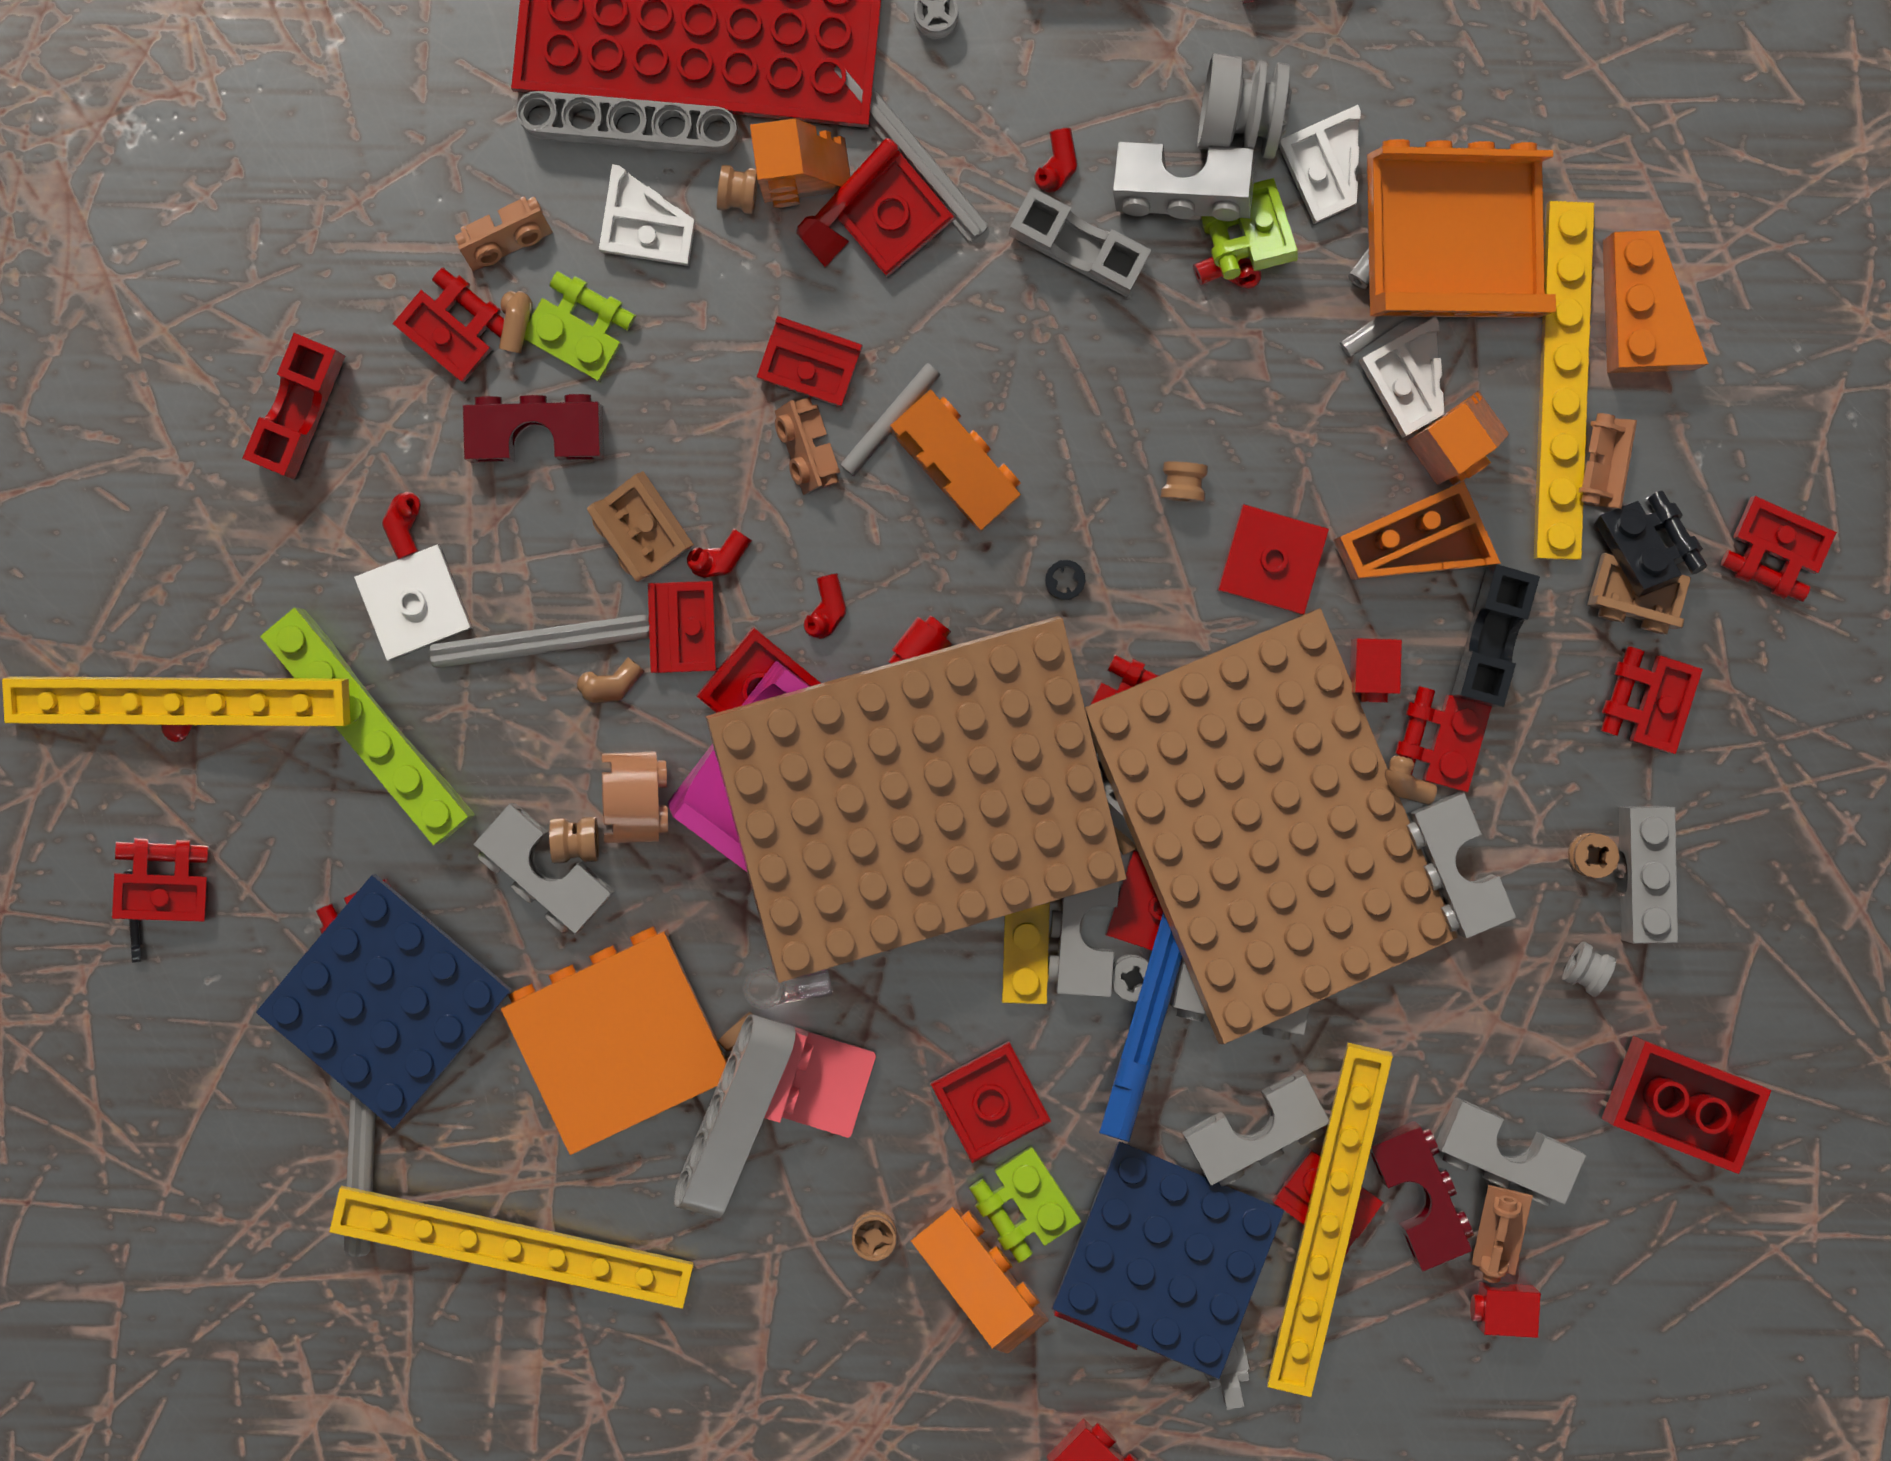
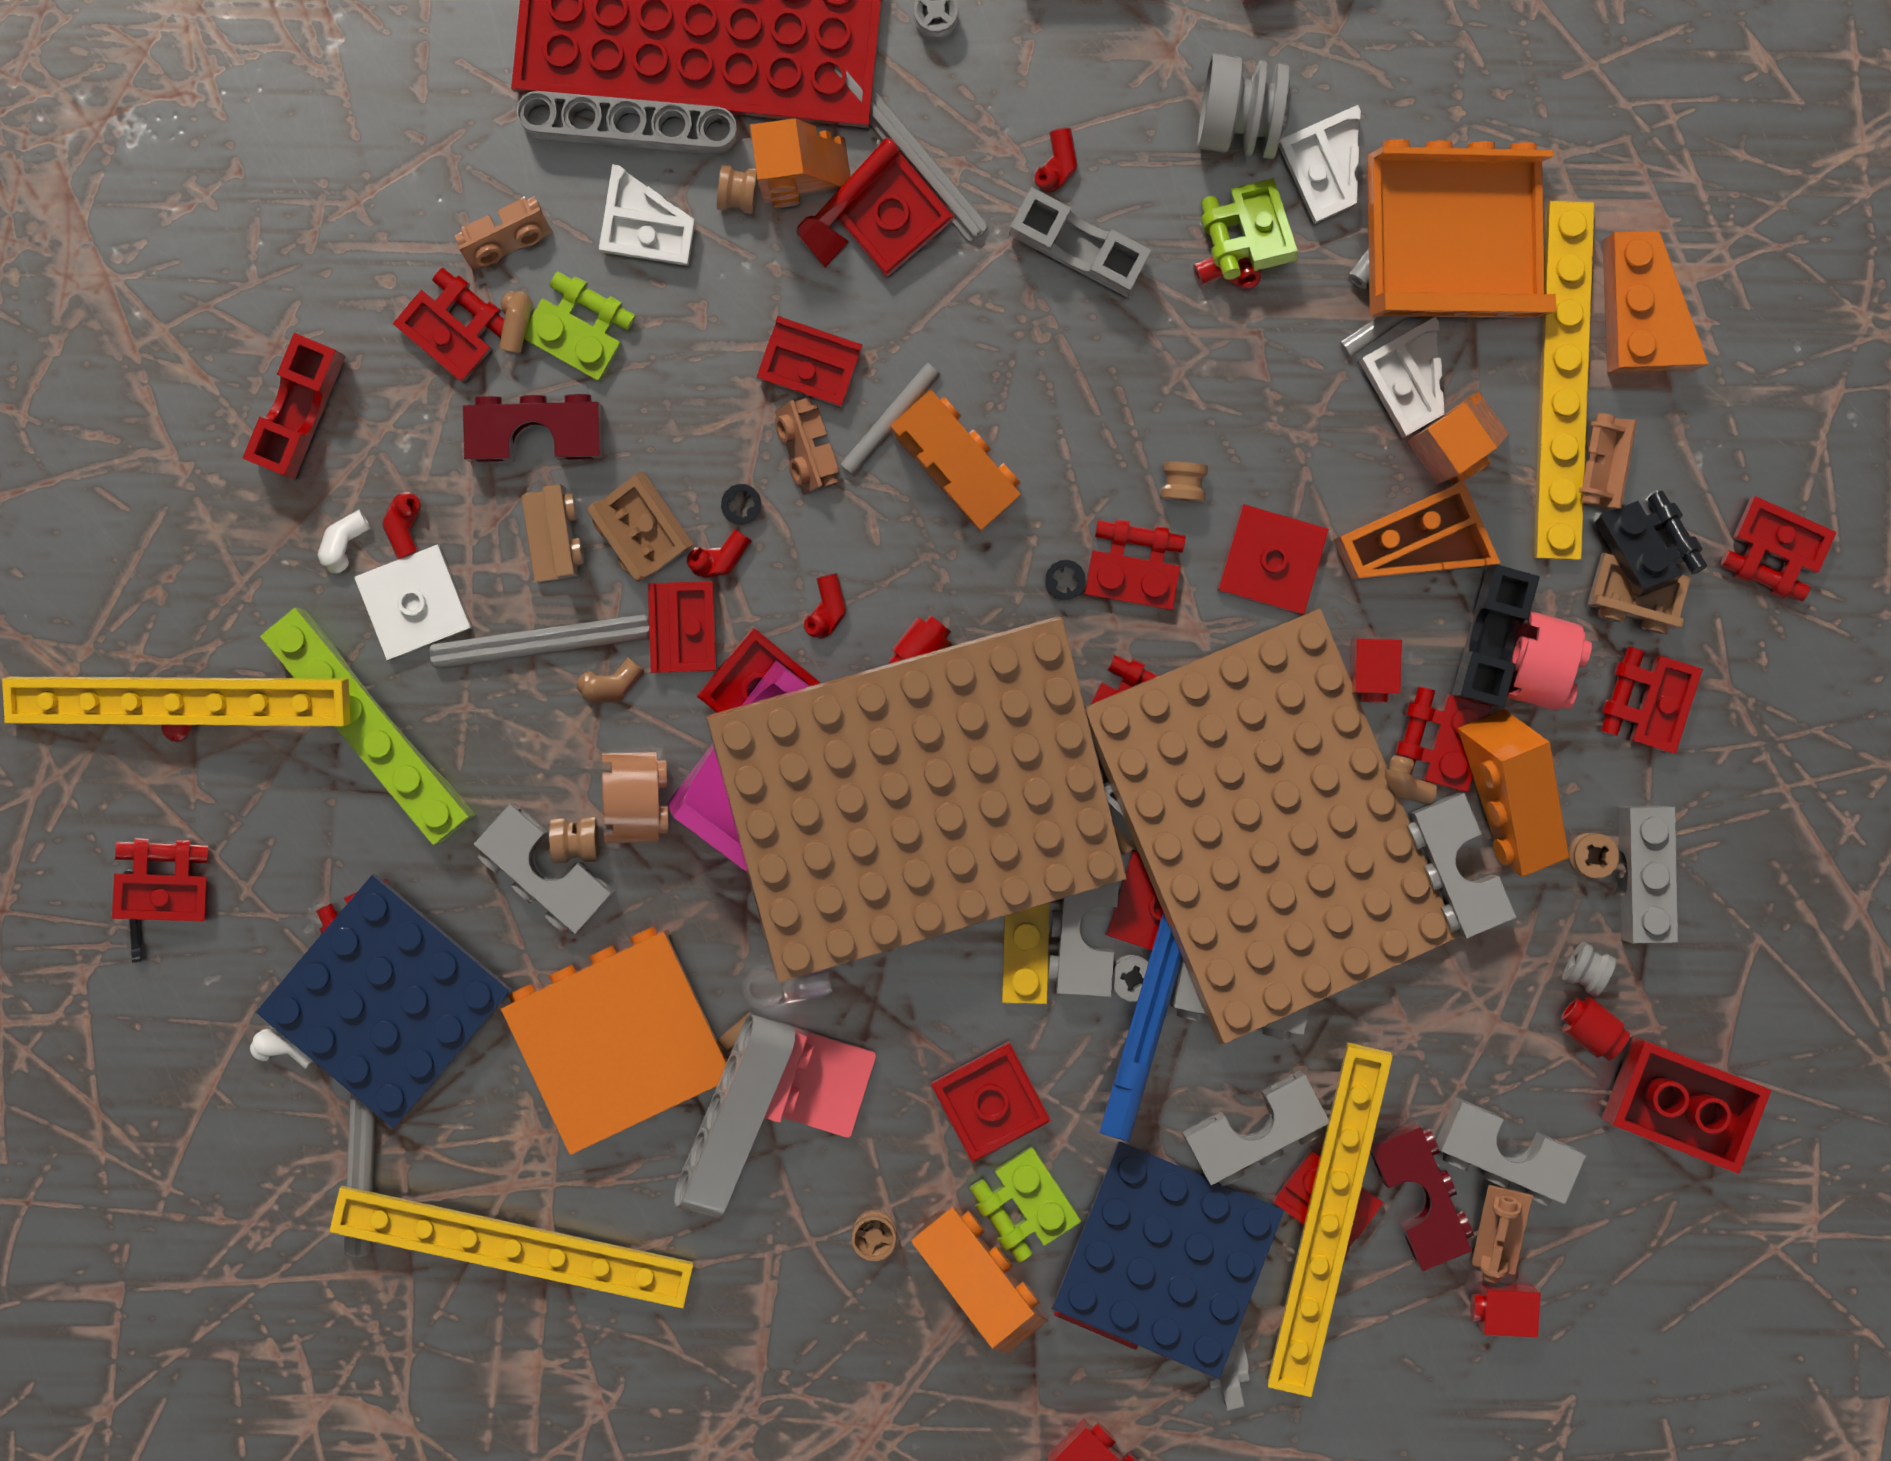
arch [1113,142,1255,221] -> none
none -> white arm [250,1028,313,1069]
none -> white arm [318,509,371,574]
none -> medium nougat bracket [522,484,584,582]
none -> black bush [721,484,761,525]
none -> red plate [1084,518,1186,611]
none -> orange wedge [1458,709,1569,877]
none -> coral brick [1507,611,1592,711]
none -> red brick [1561,996,1630,1061]

